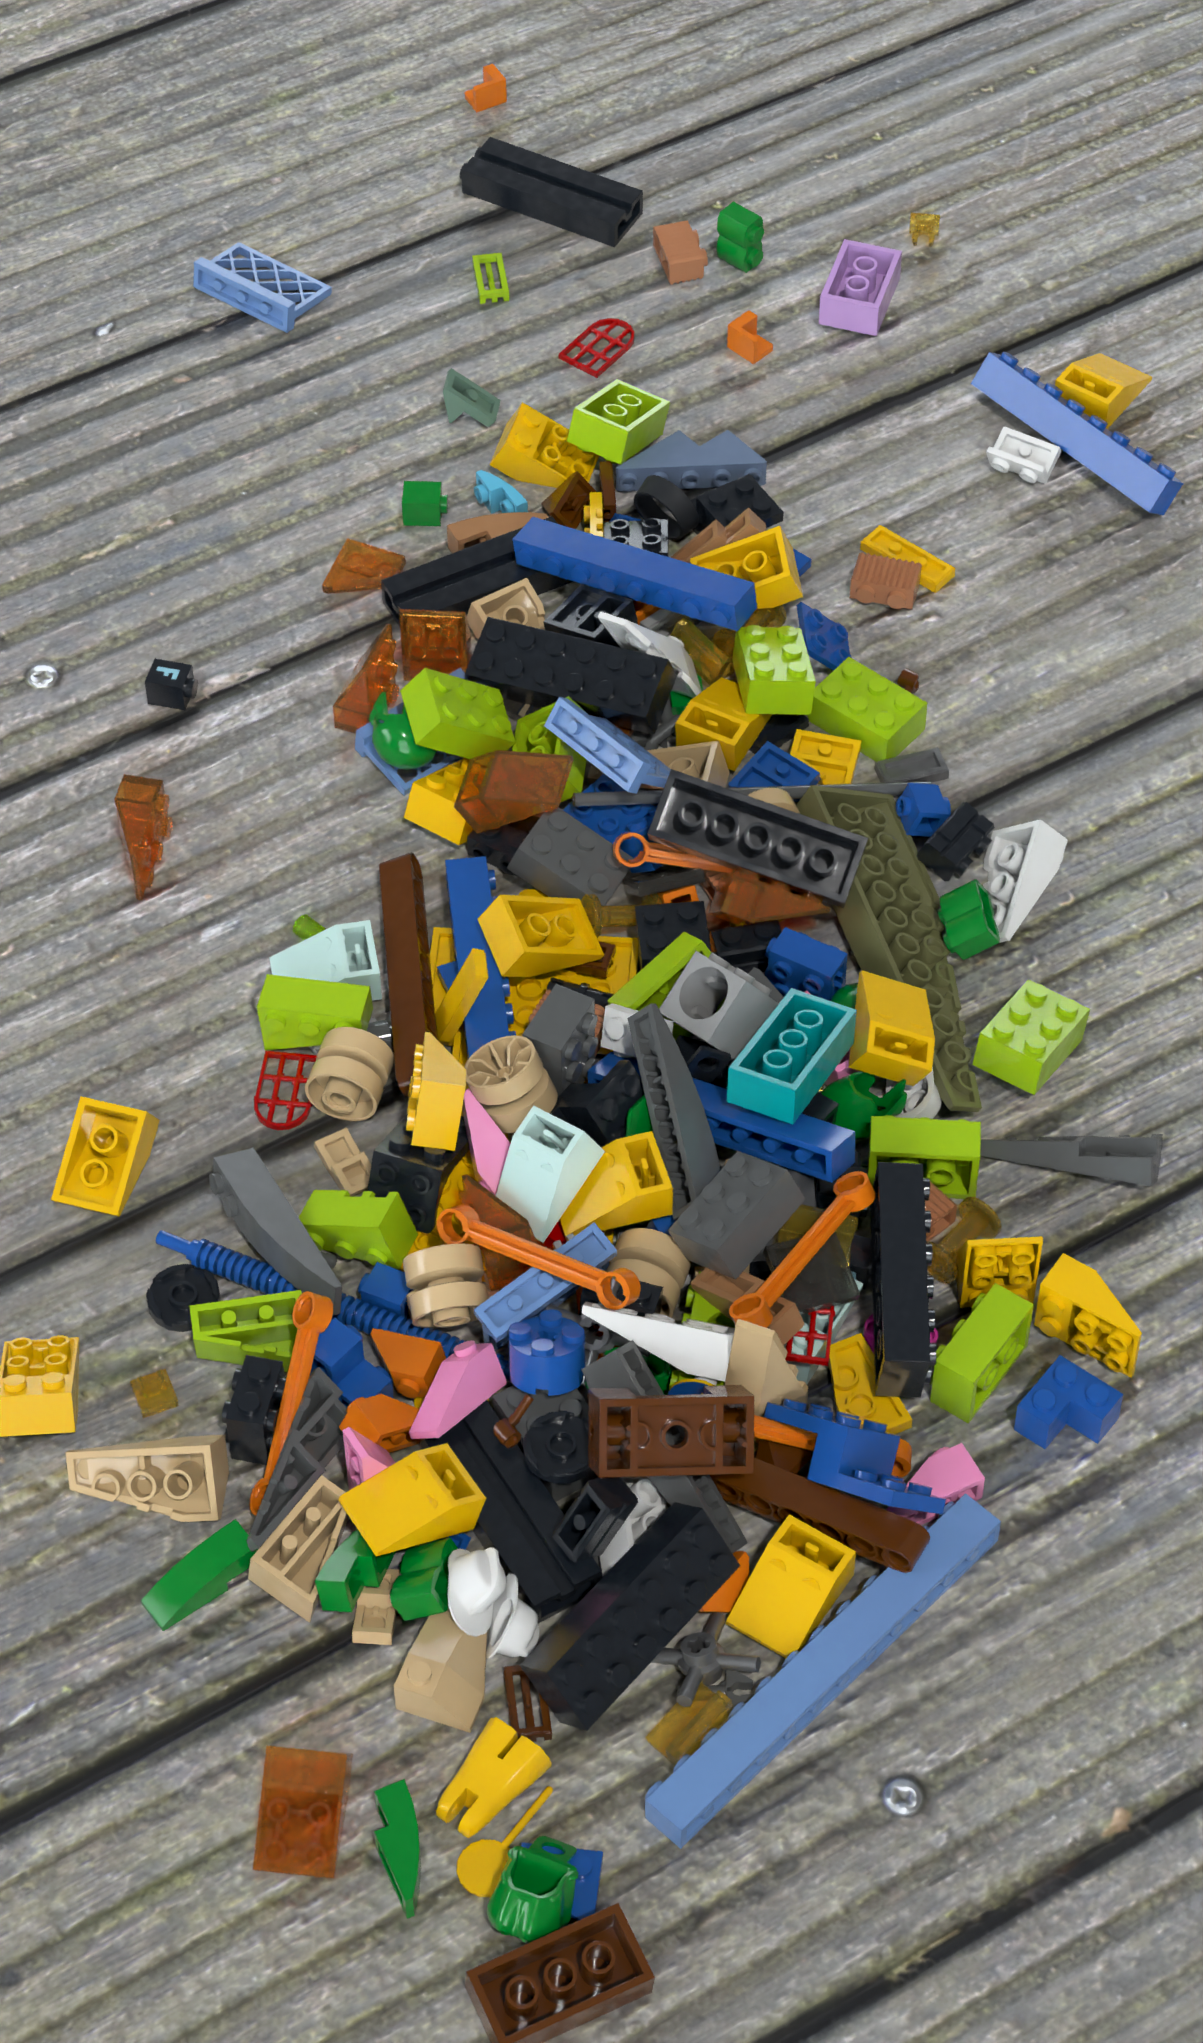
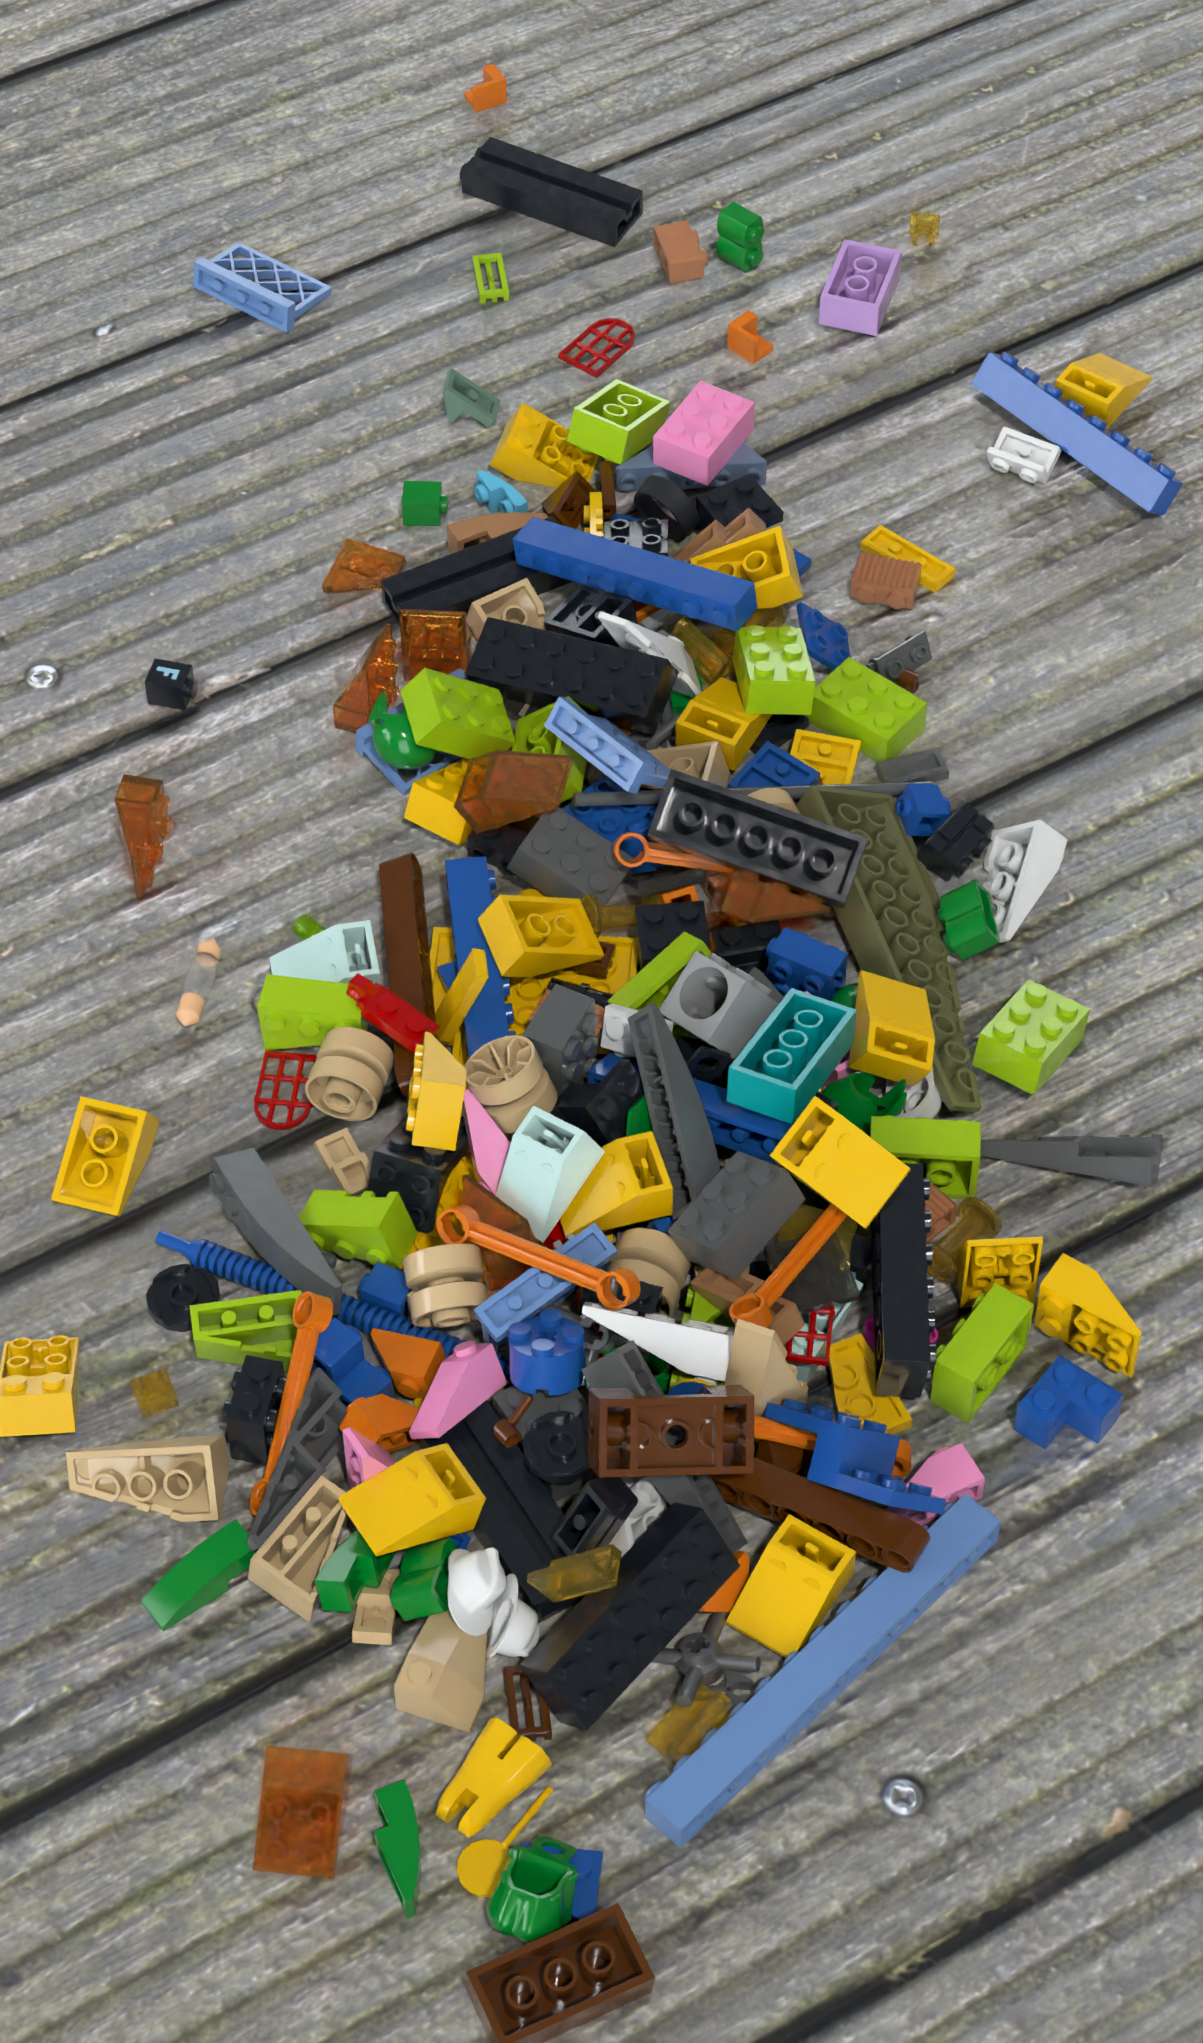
none -> piece [176,939,221,1026]
none -> red hinge [346,973,440,1054]
none -> clear yellow panel [527,1544,622,1603]
none -> bright pink brick [653,380,755,486]
none -> yellow slope [769,1096,911,1229]
none -> dark grey hinge [866,630,932,683]

